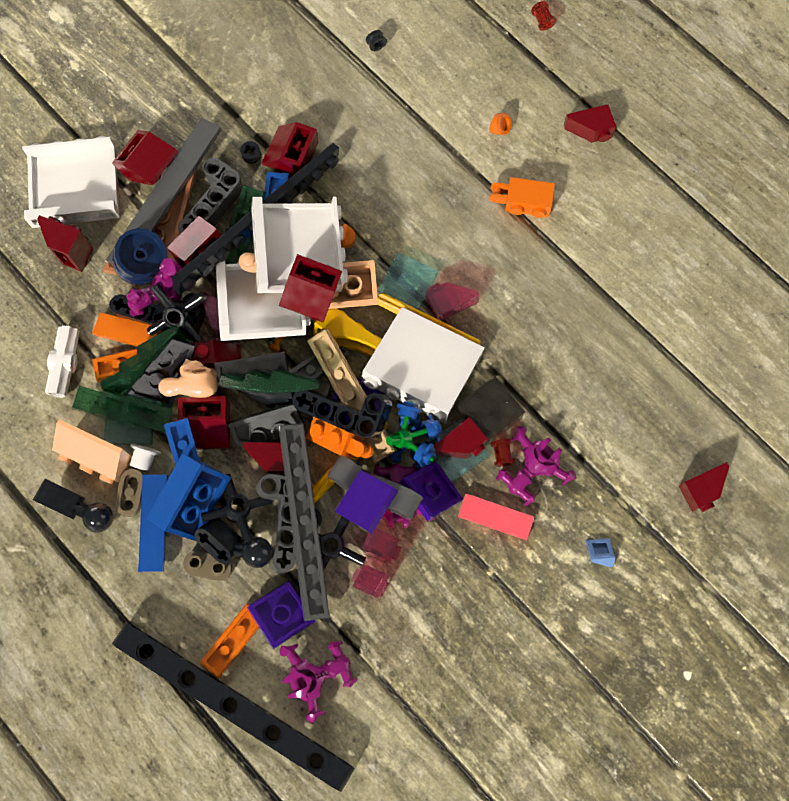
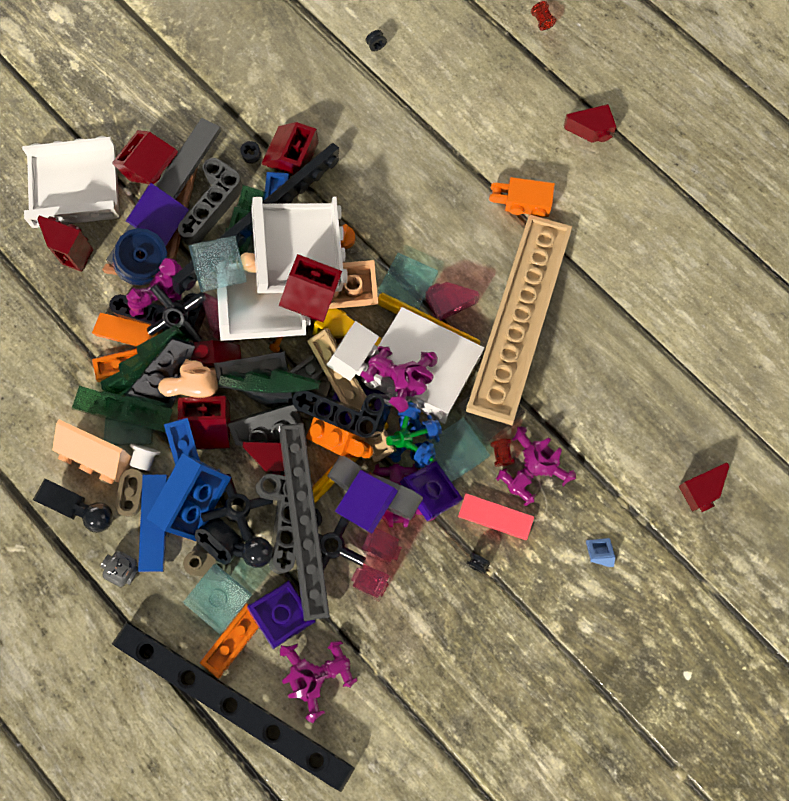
white piece [45,326,80,398] -> none
slope [167,216,221,268] -> none
dark red slope [433,417,488,459] -> none
orange tile [489,113,512,135] -> none
none -> dark grey head [100,551,138,587]
none -> dark purple tile [125,183,189,246]
none -> clear light blue tile [183,563,252,634]
none -> clear light blue tile [189,236,247,292]
none -> white brick [327,321,379,381]
none -> magenta piece [360,346,438,413]
none -> tan plate [466,215,572,425]
none -> black bush [466,553,490,574]

